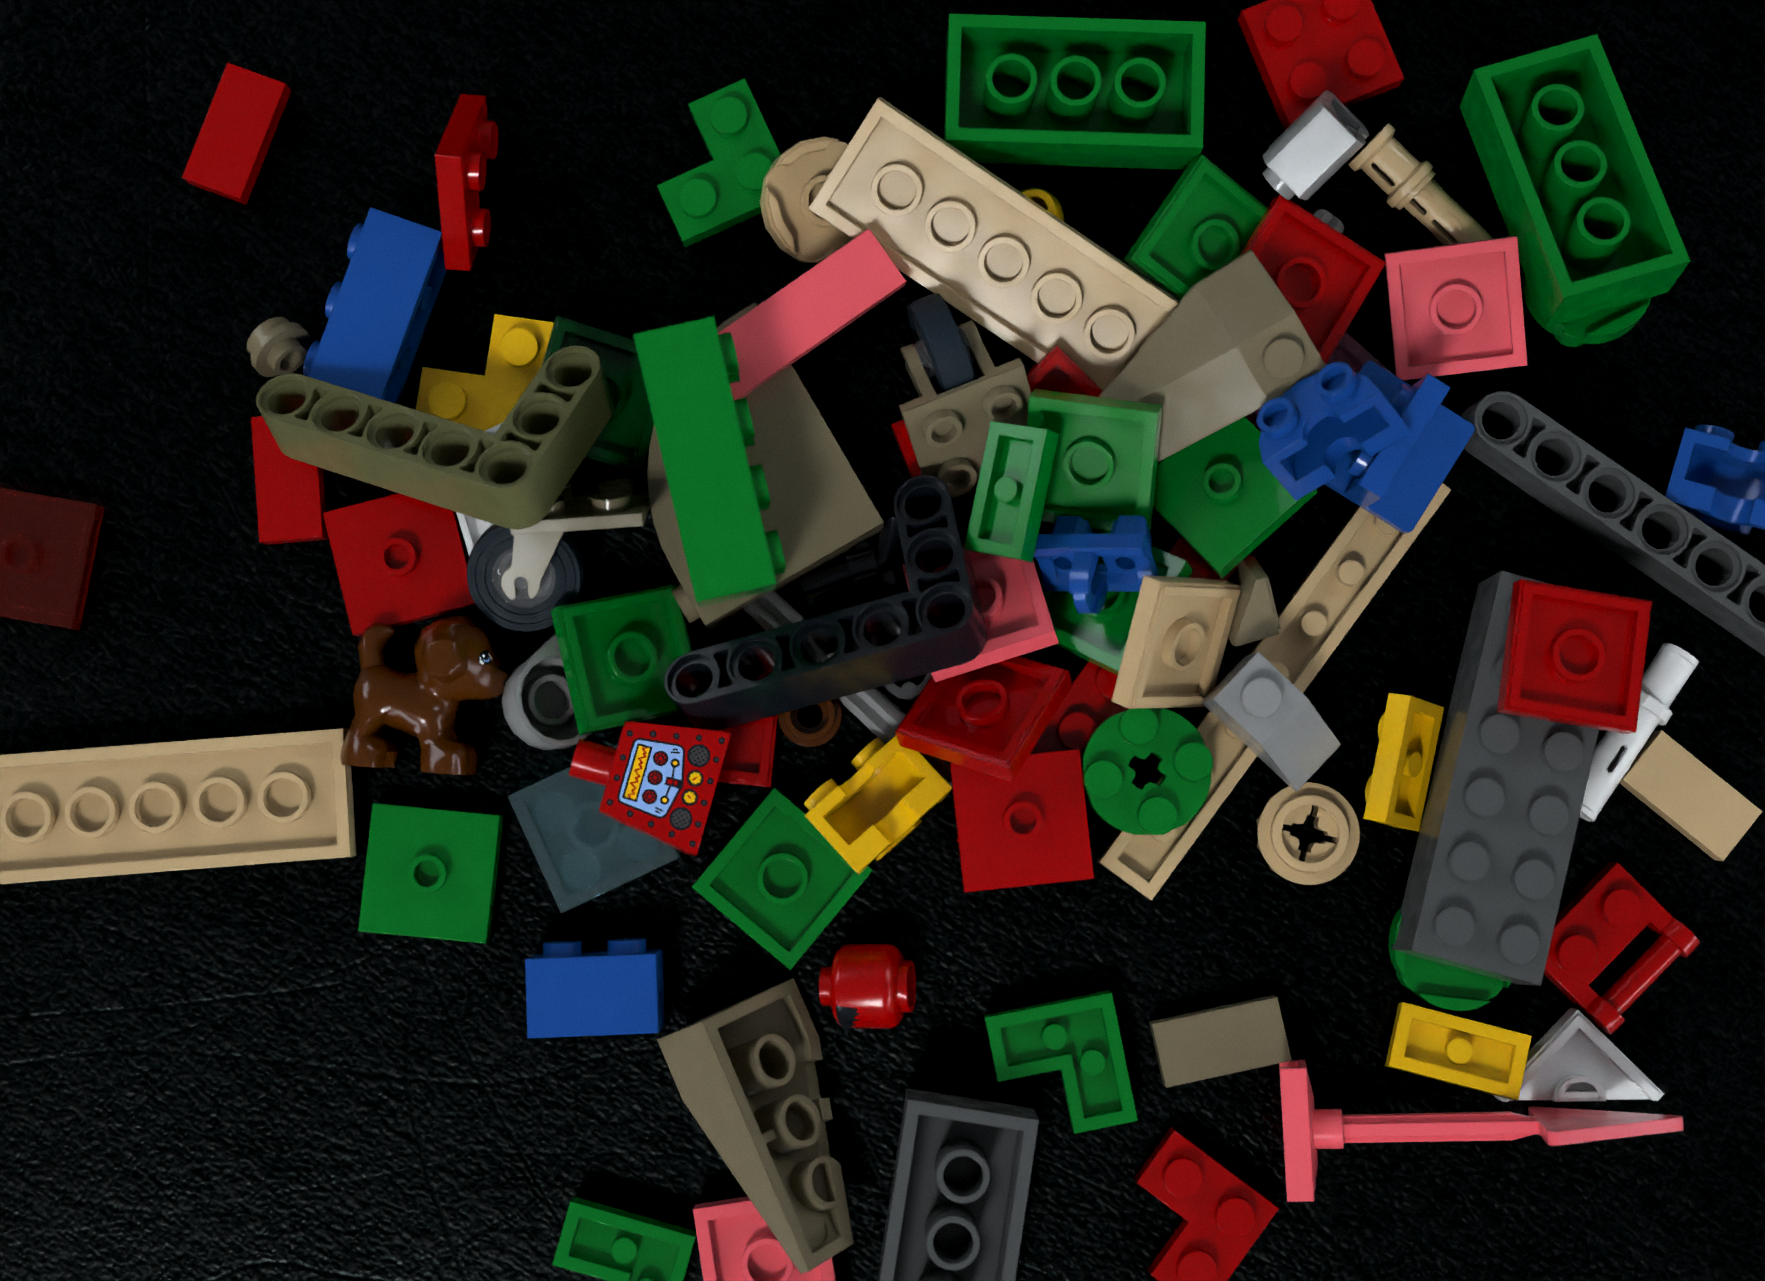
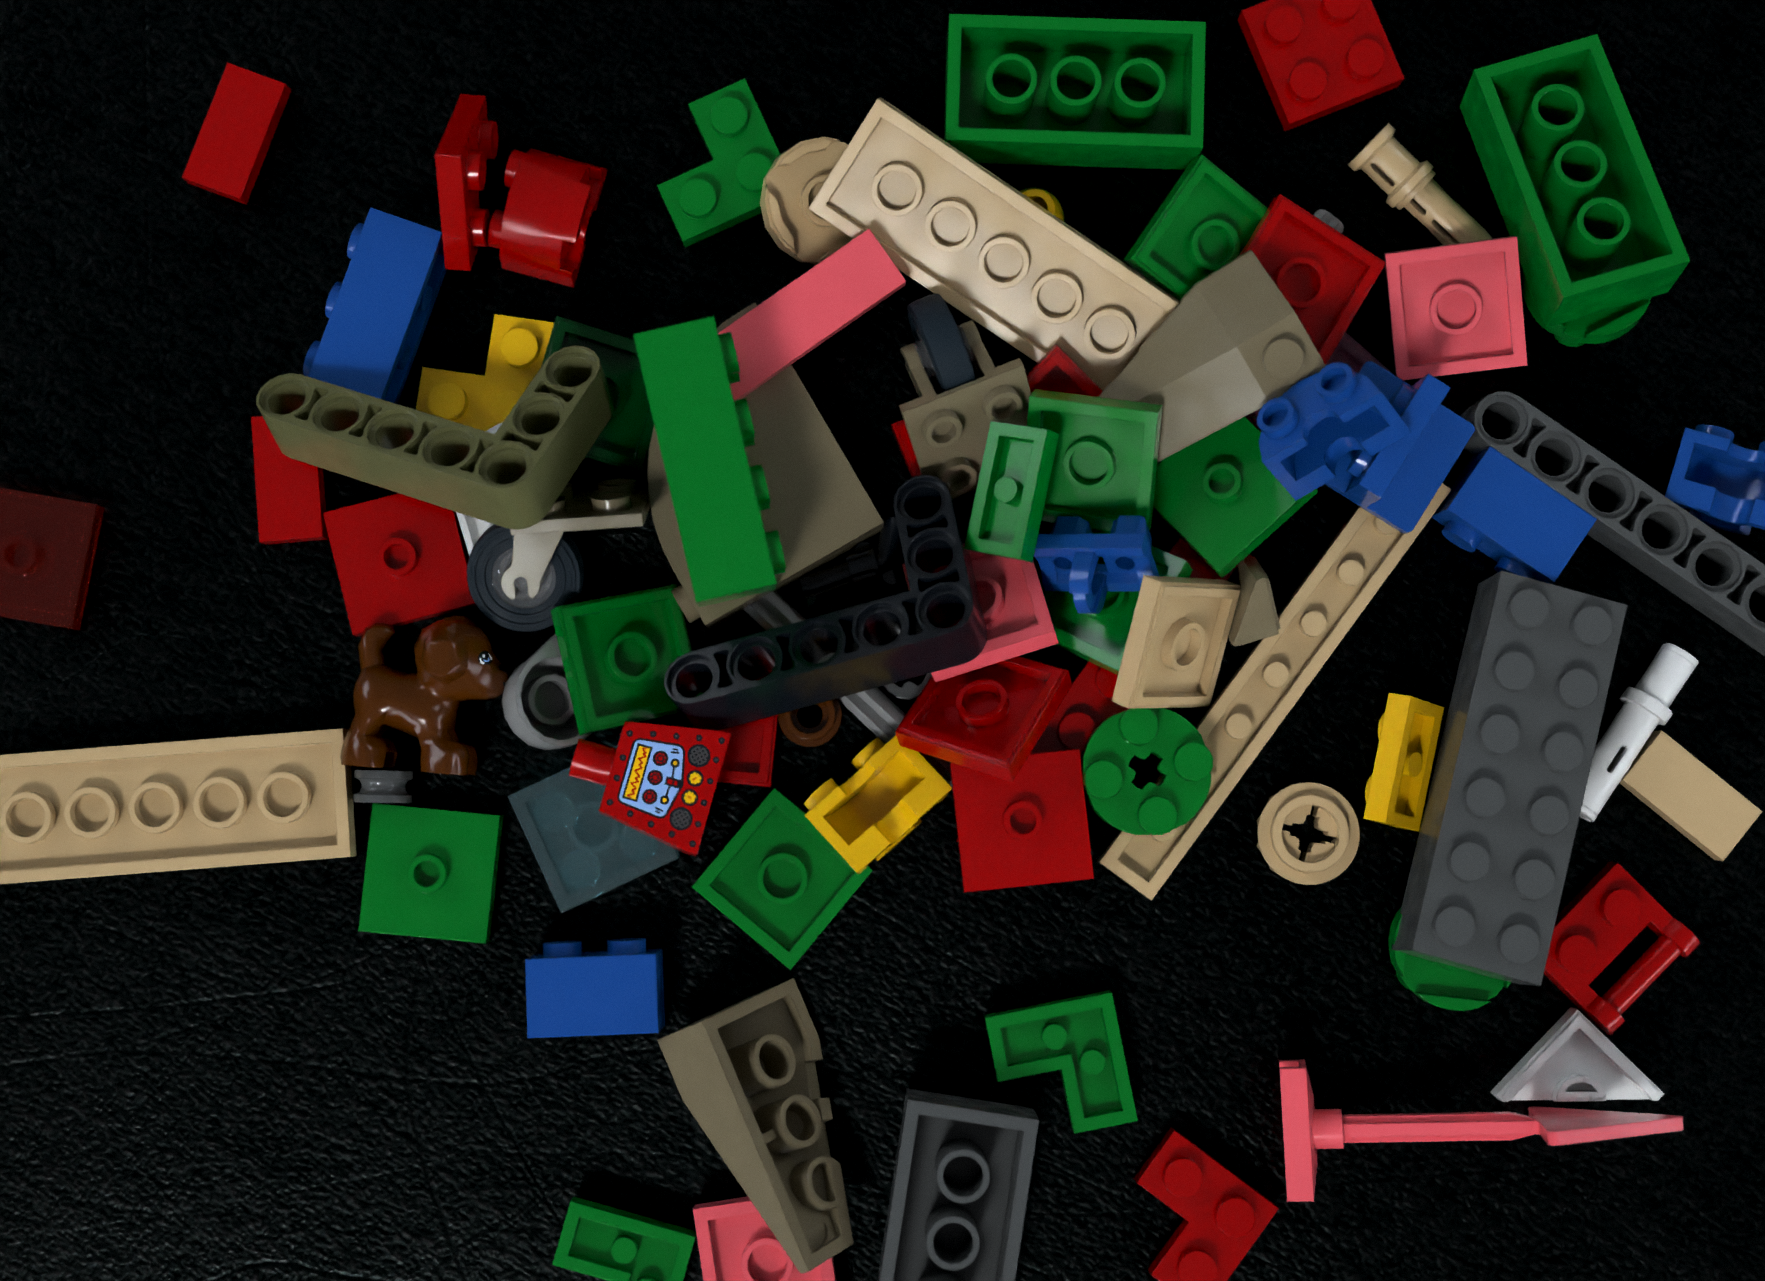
dark tan plate [247,317,310,377] -> none
red head [819,944,916,1029] -> none
dark tan tile [1149,995,1292,1088] -> none
light grey slope [1201,652,1341,791] -> none
light grey brick [1263,90,1369,200] -> none
yellow plate [1385,1002,1532,1100] -> none
red plate [1497,579,1652,734] -> none
none -> dark grey bush [353,770,413,803]
none -> red cylinder [487,148,608,288]
none -> blue brick [1432,446,1597,584]

